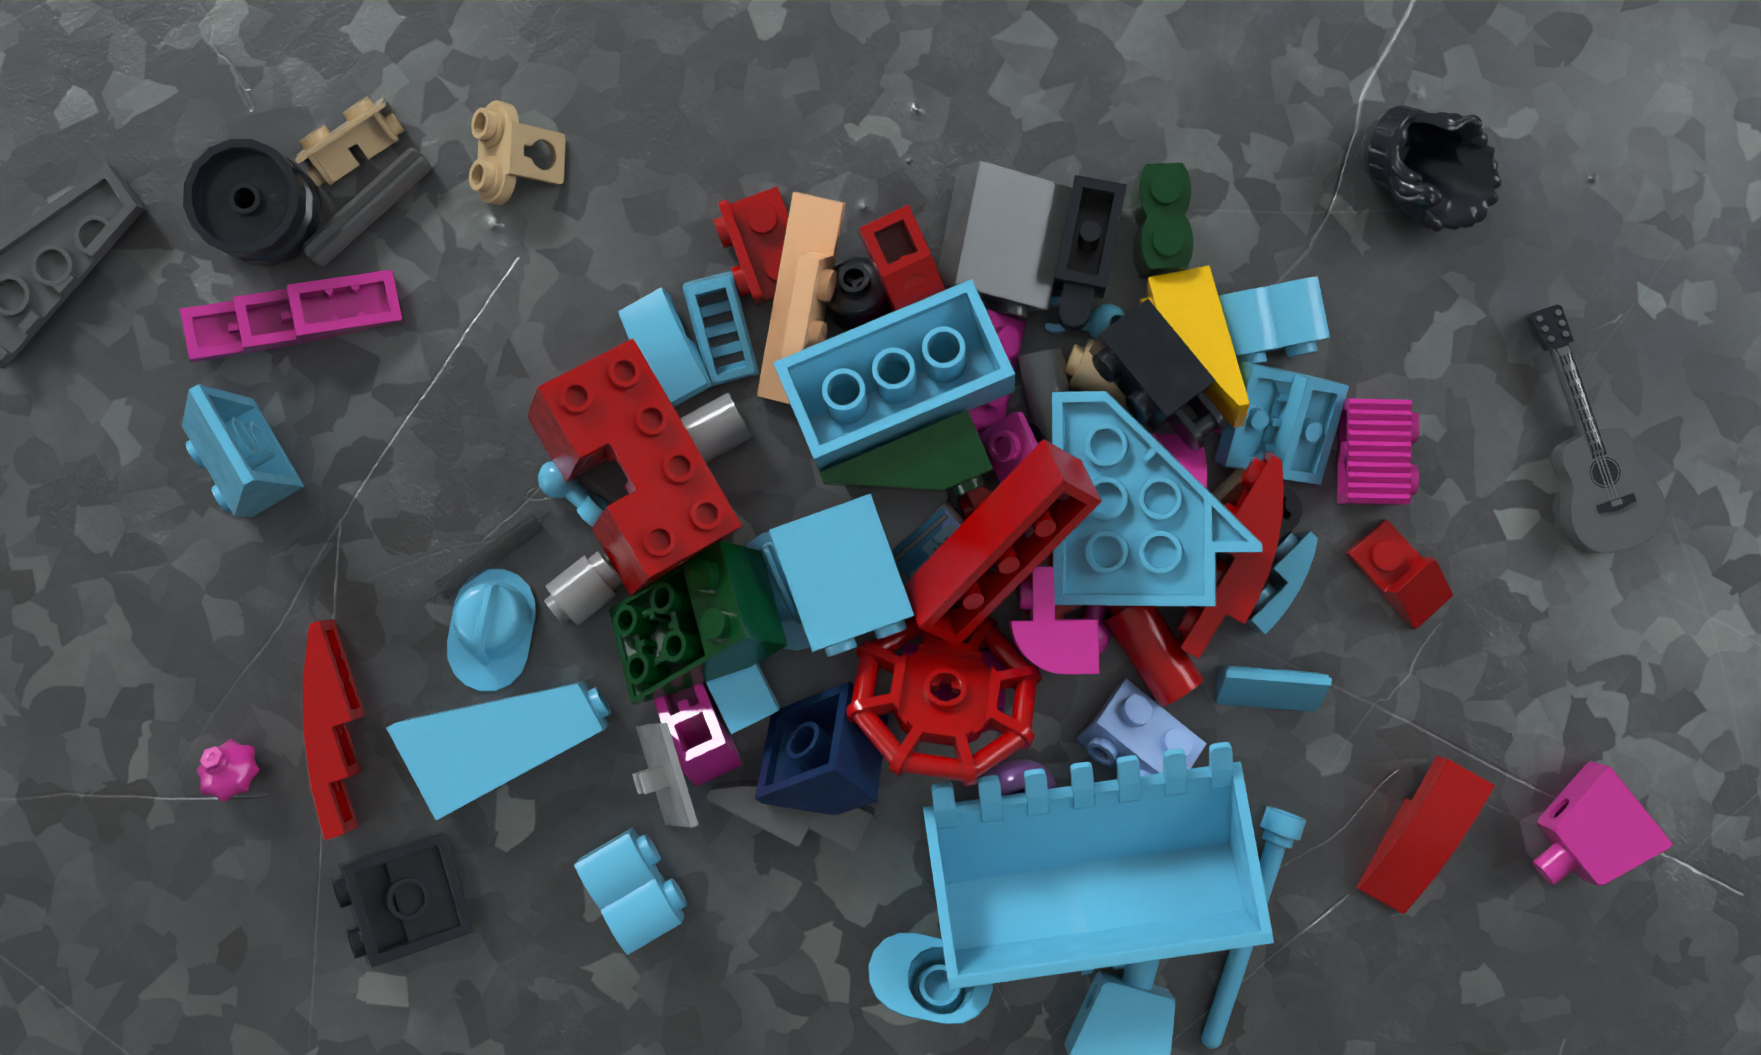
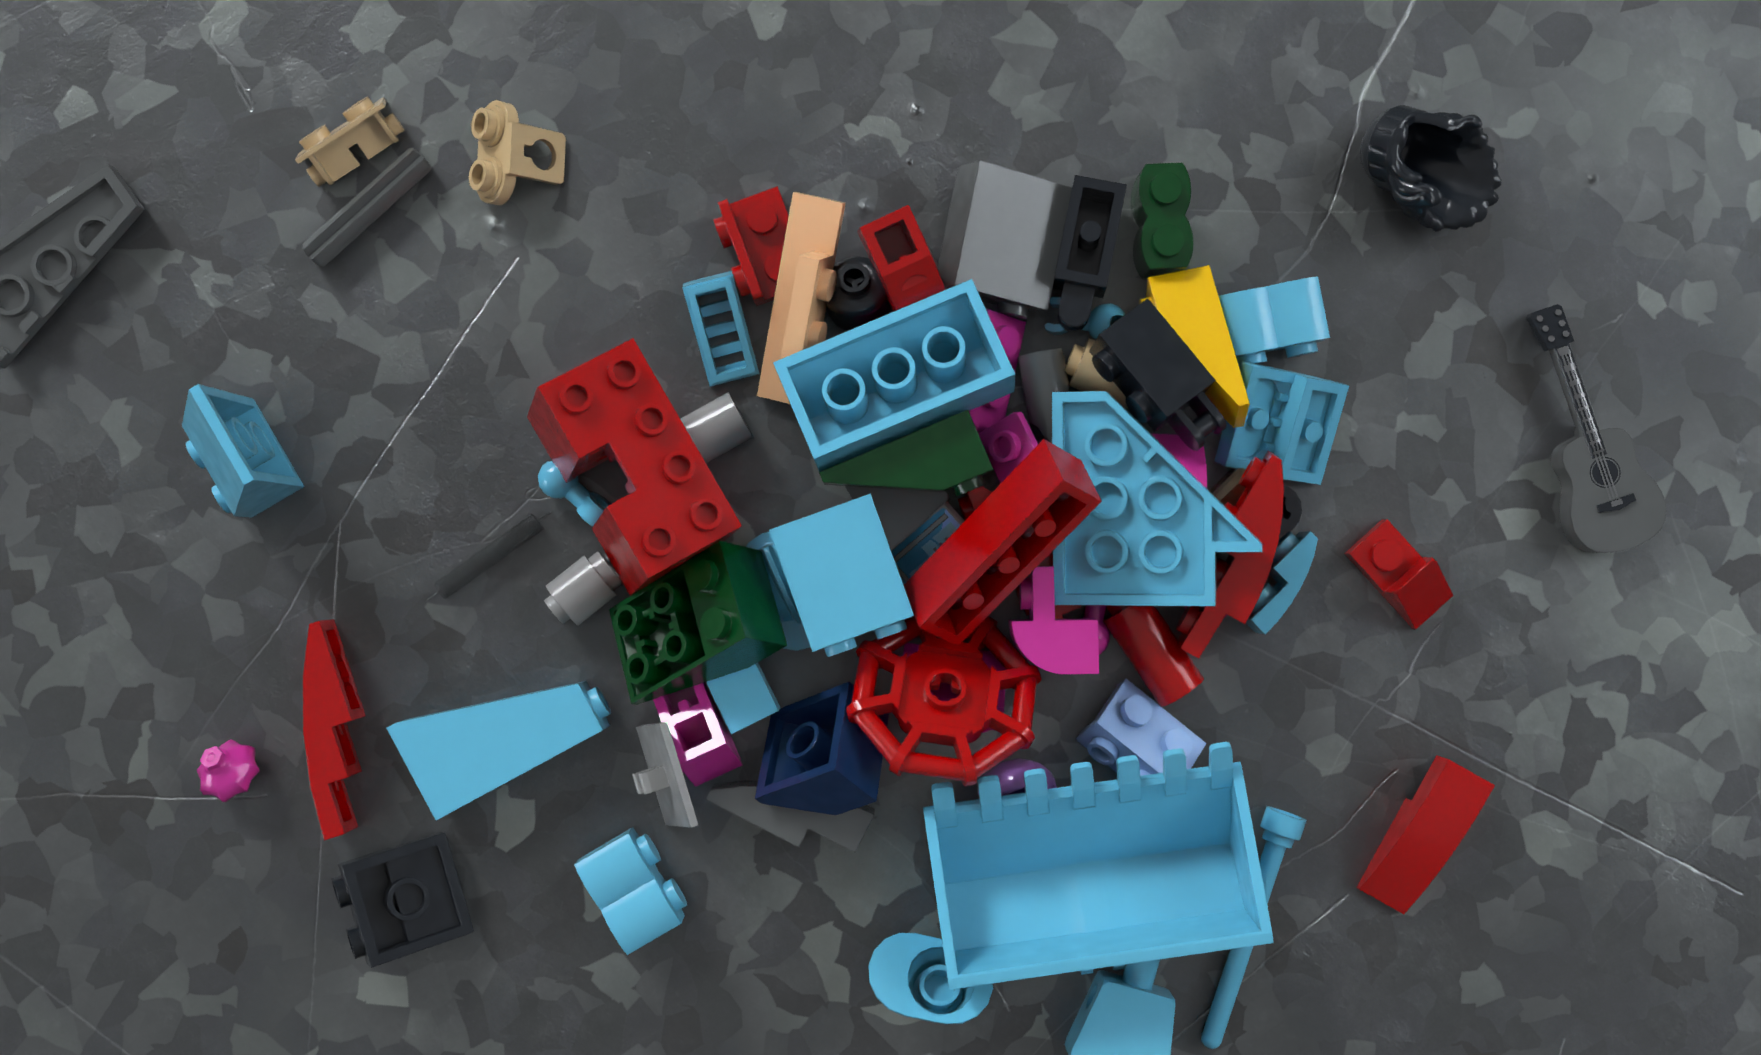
dark pink slope [179,270,402,363] -> none
black wheel [183,139,320,265] -> none
medium azure piece [447,569,536,691] -> none
medium azure slope [618,287,712,407] -> none
medium azure slope [1215,664,1332,712] -> none
dark pink brick [1337,398,1420,506] -> none
dark pink torso [1532,761,1674,886] -> none

